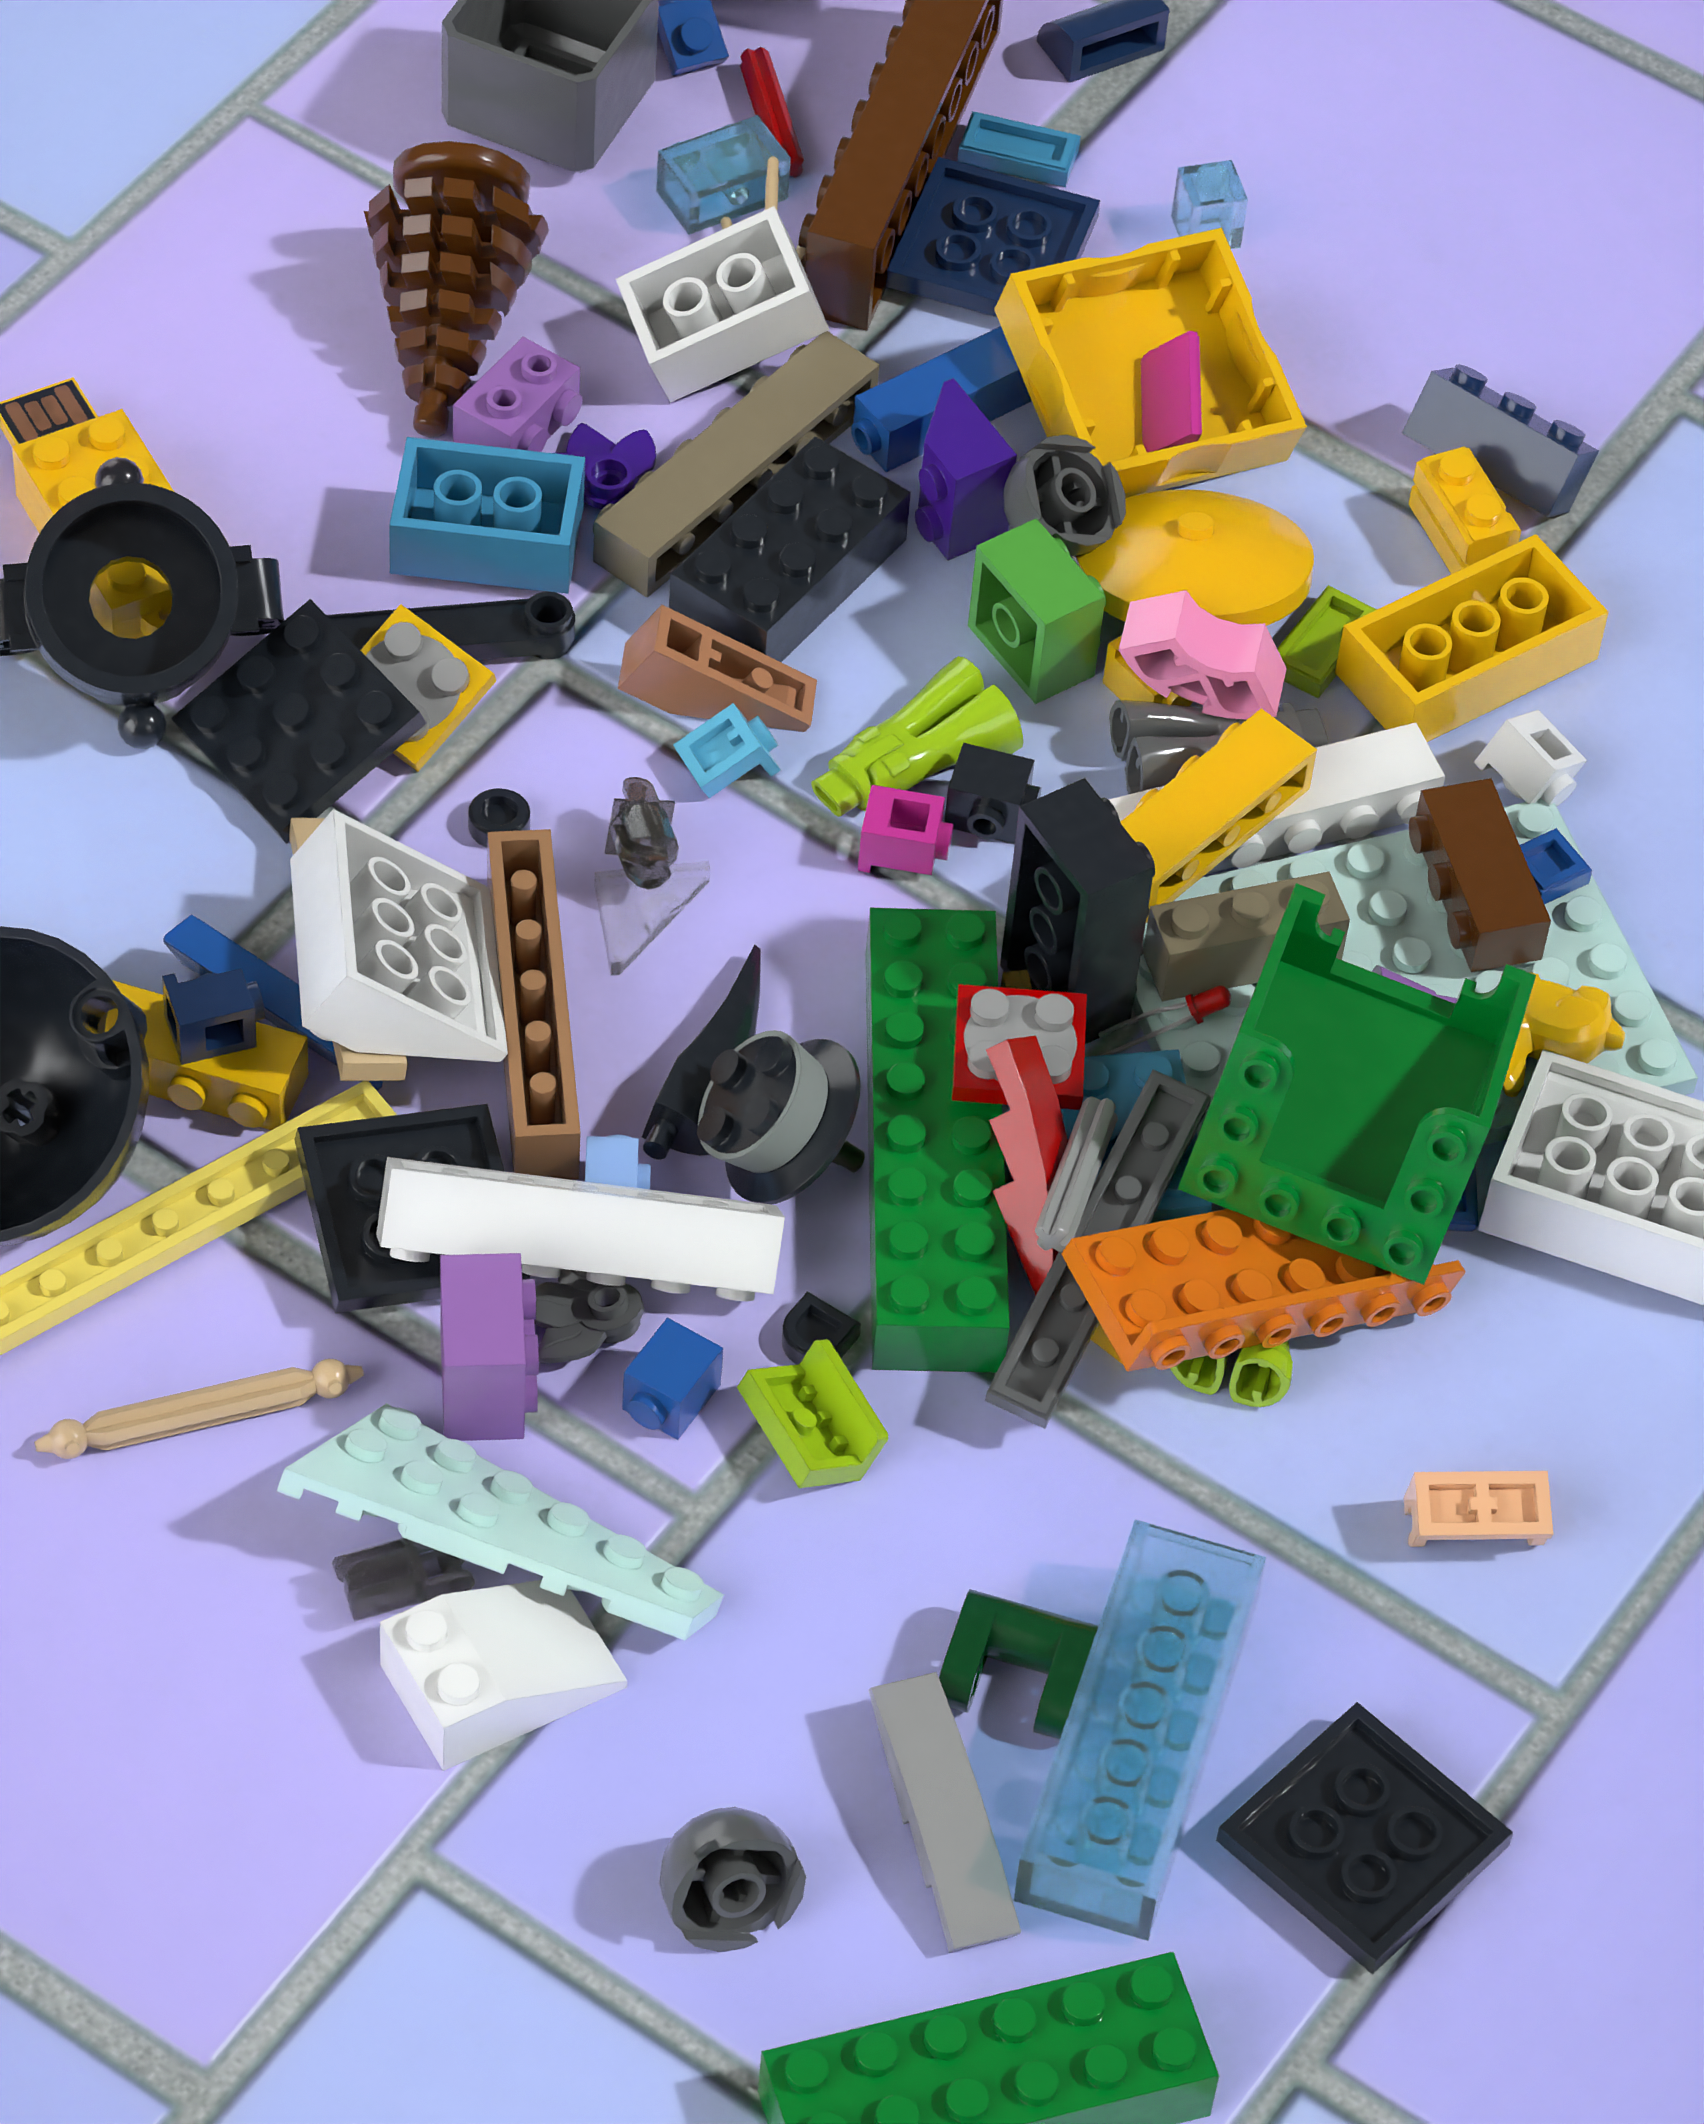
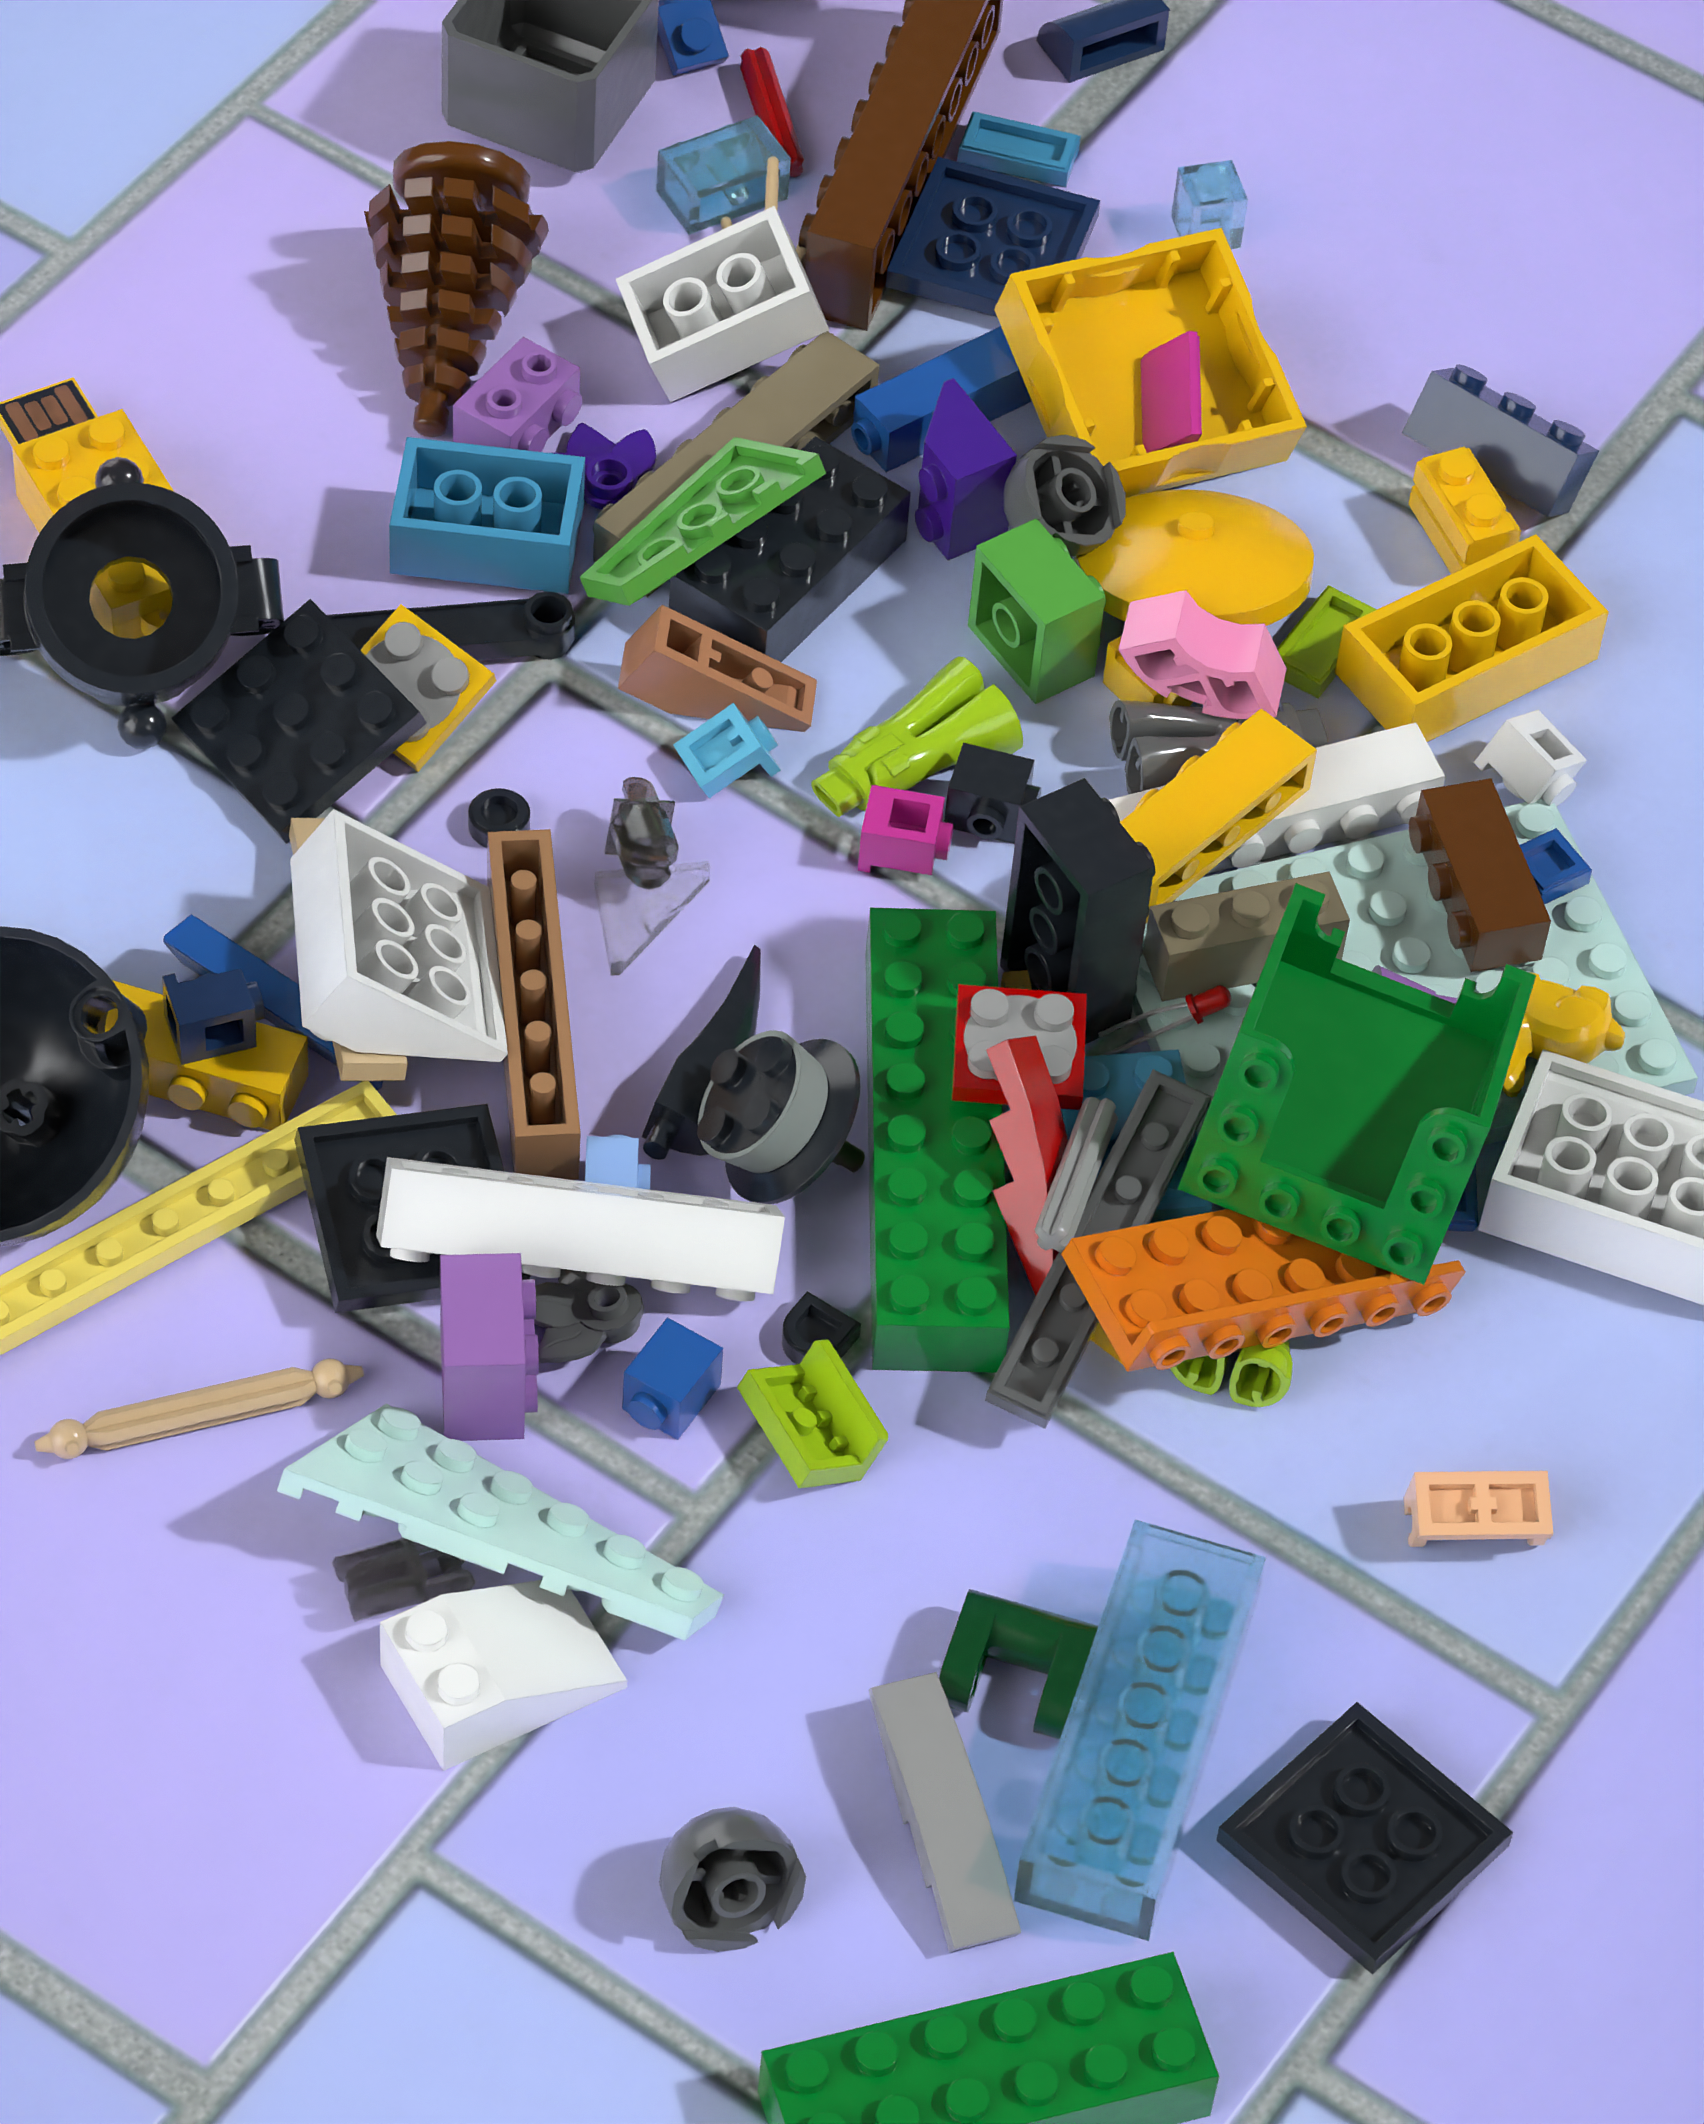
none -> bright green wing [579,437,826,606]

